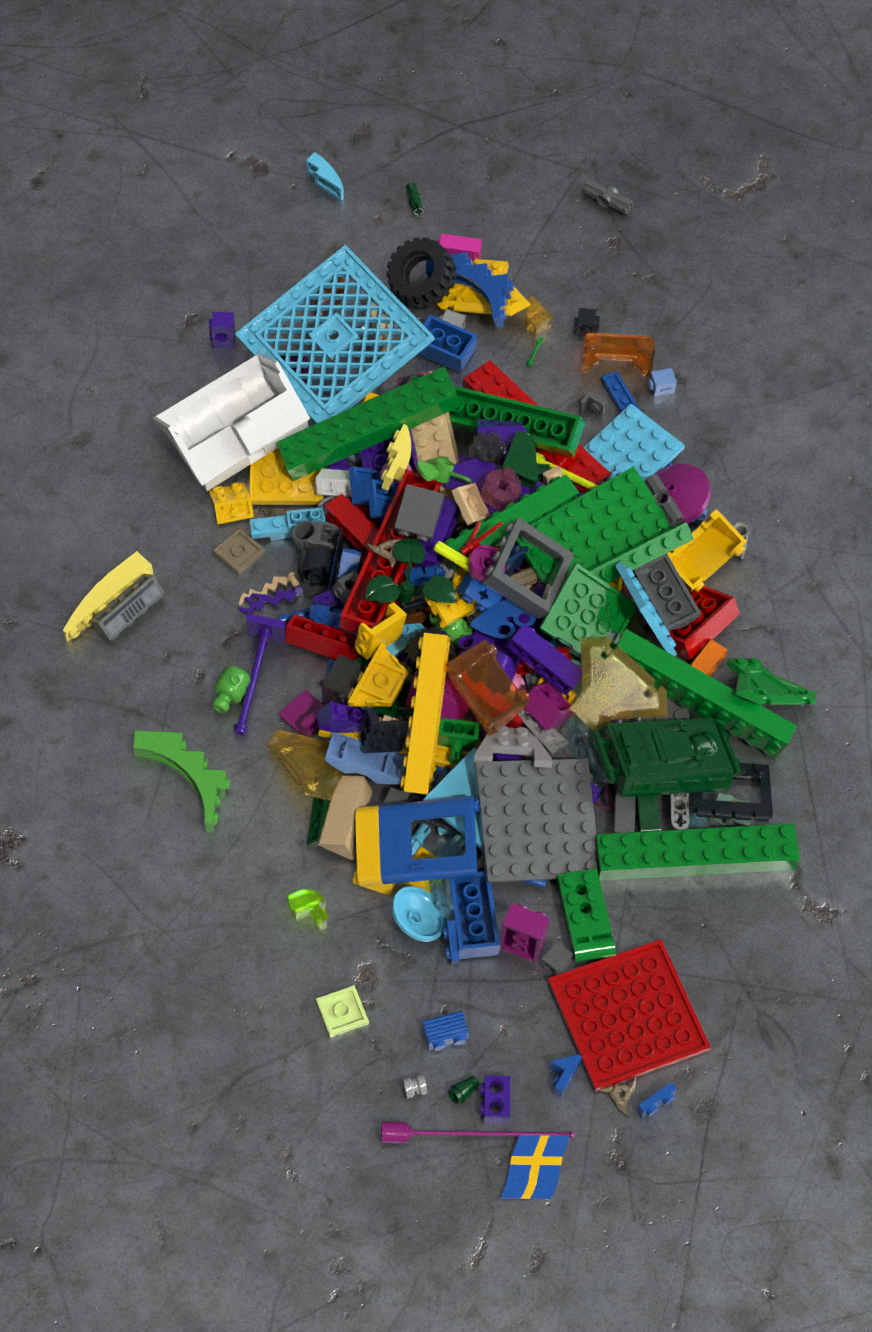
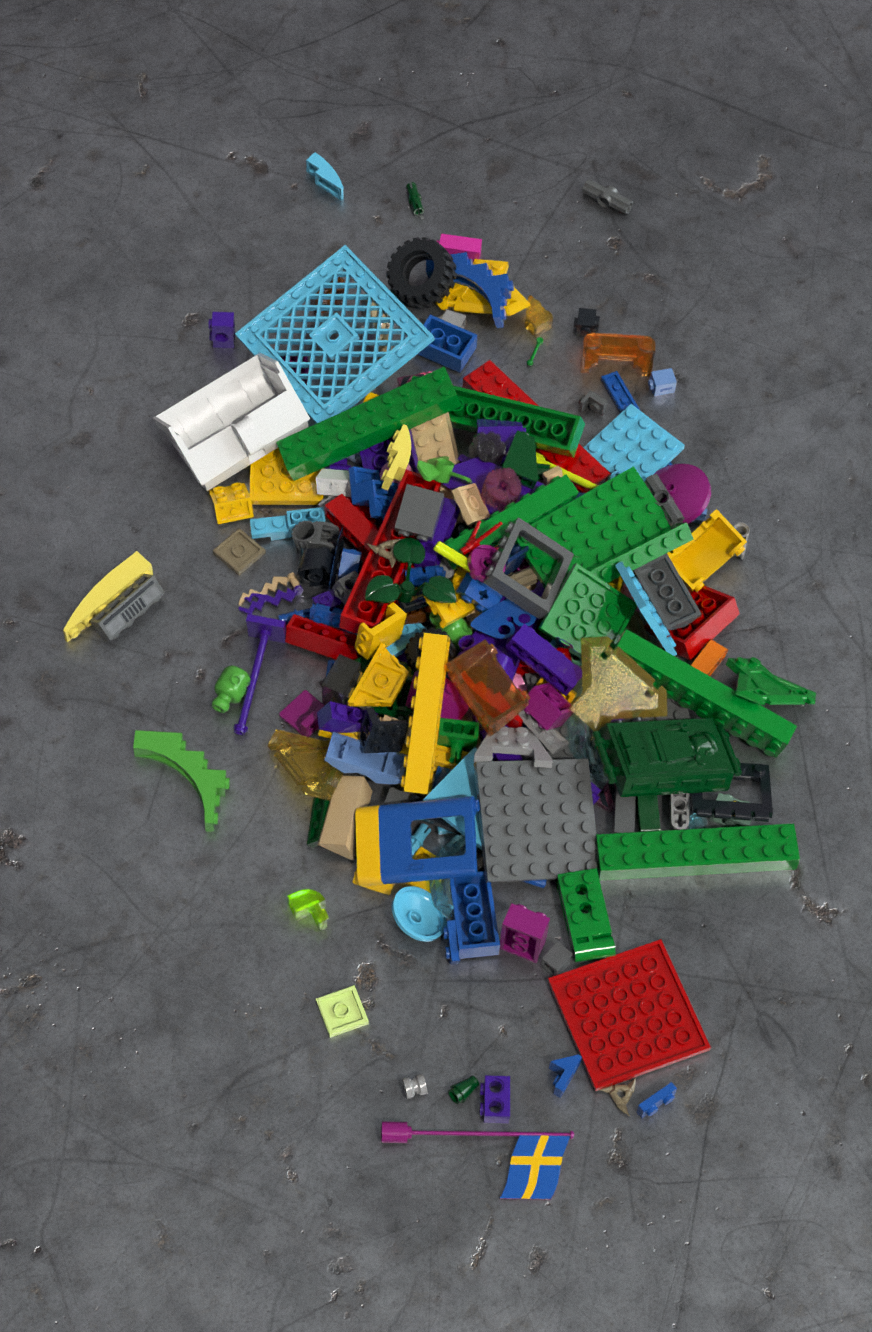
blue brick [422,1011,469,1051] -> none

